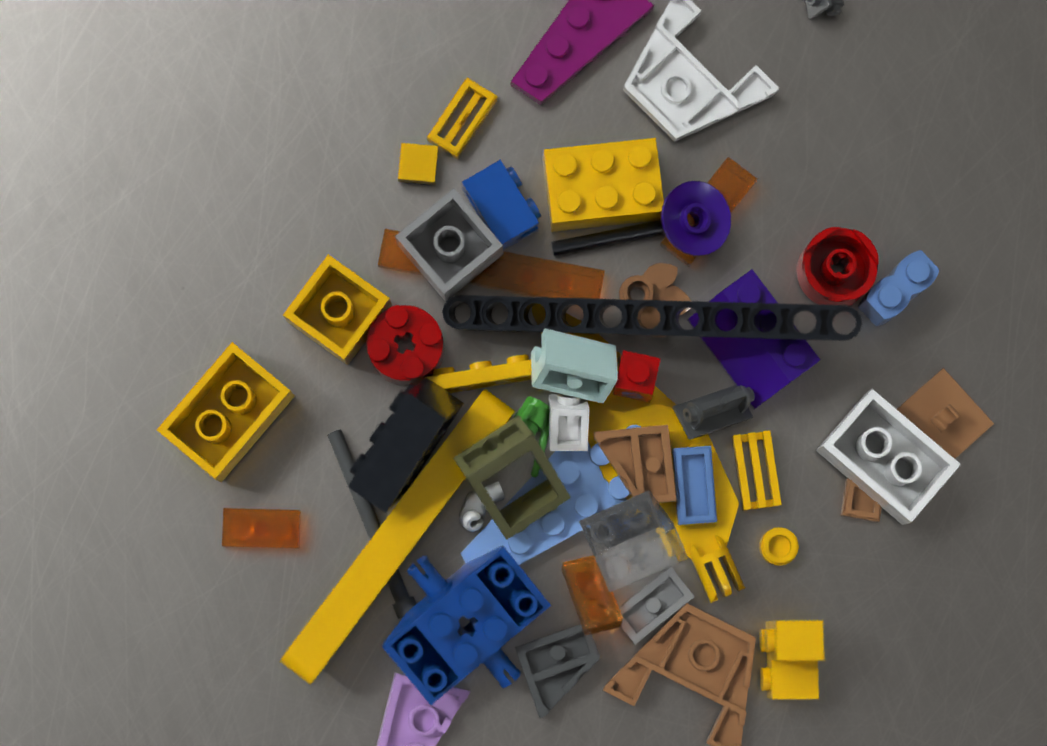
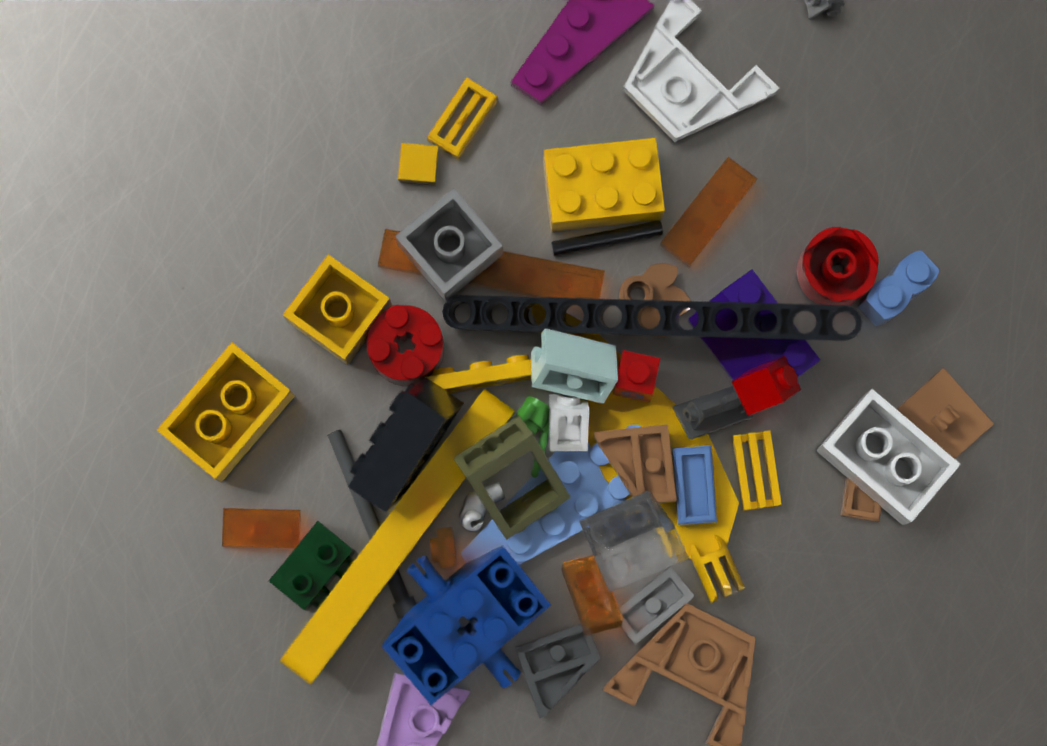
blue brick [462,159,541,251] -> none
dark purple dish [661,181,731,256] -> none
yellow tile [759,527,799,566] -> none
yellow brick [759,620,824,699] -> none
none -> dark green brick [269,521,356,611]
none -> clear orange plate [430,527,457,570]
none -> red brick [731,355,801,416]

